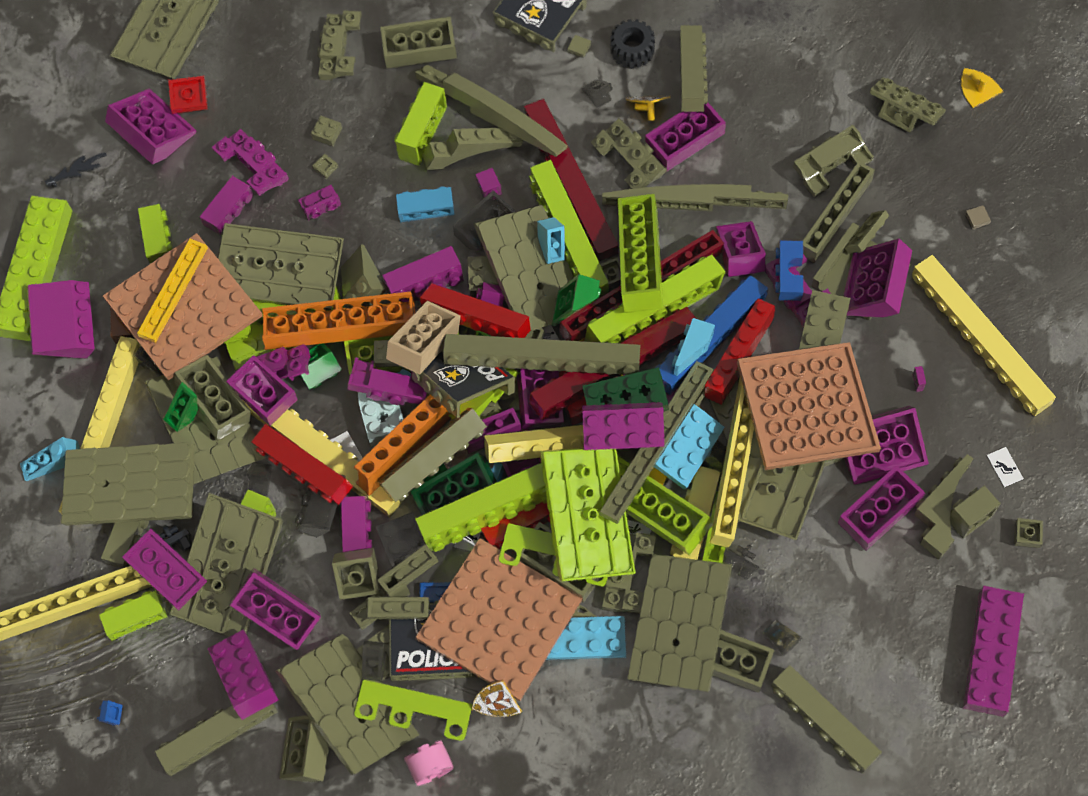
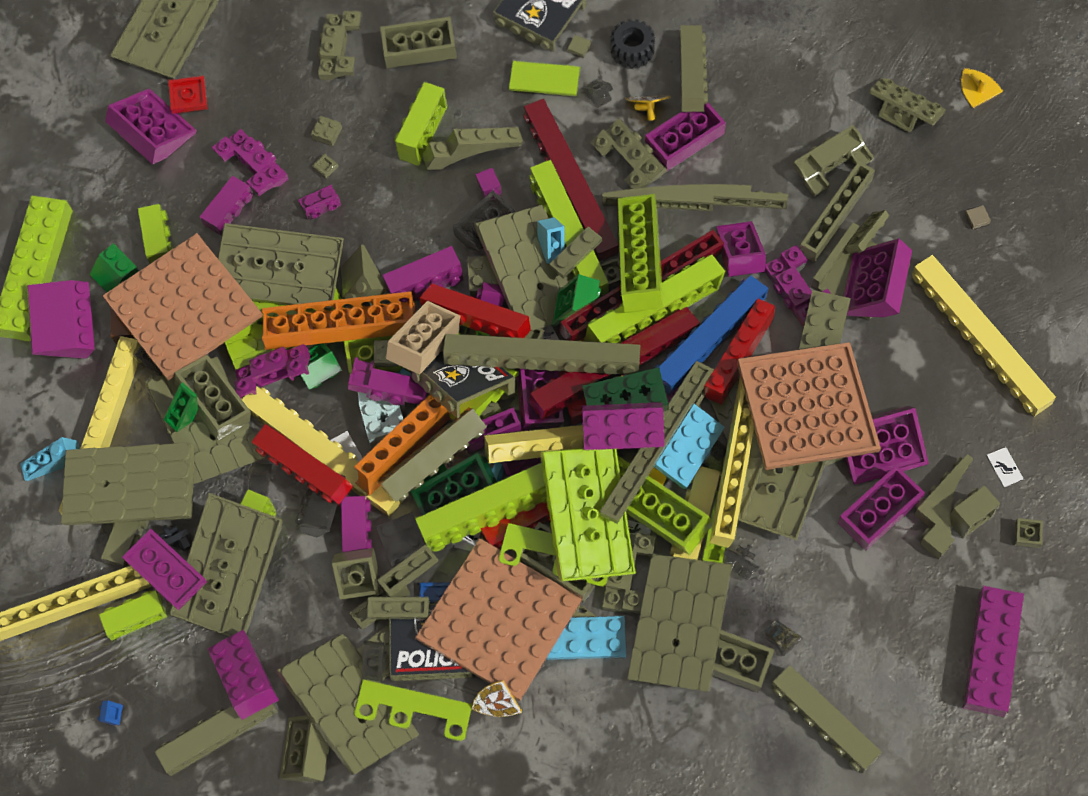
black piece [45,152,107,187] -> none
yellow plate [137,239,208,343] -> none
magenta slope [226,355,298,426] -> none
magenta brick [230,568,321,650] -> none
dark azure brick [396,187,455,222] -> none
bright pink brick [404,741,453,786] -> none
olive slope [416,65,567,157] -> none
medium azure slope [672,318,715,376] -> none
blue arch [775,240,803,301] -> none
magenta tile [912,366,926,392] -> none
none -> green slope [90,243,139,293]
none -> lime piece [509,61,580,96]
none -> olive plate [549,226,602,279]

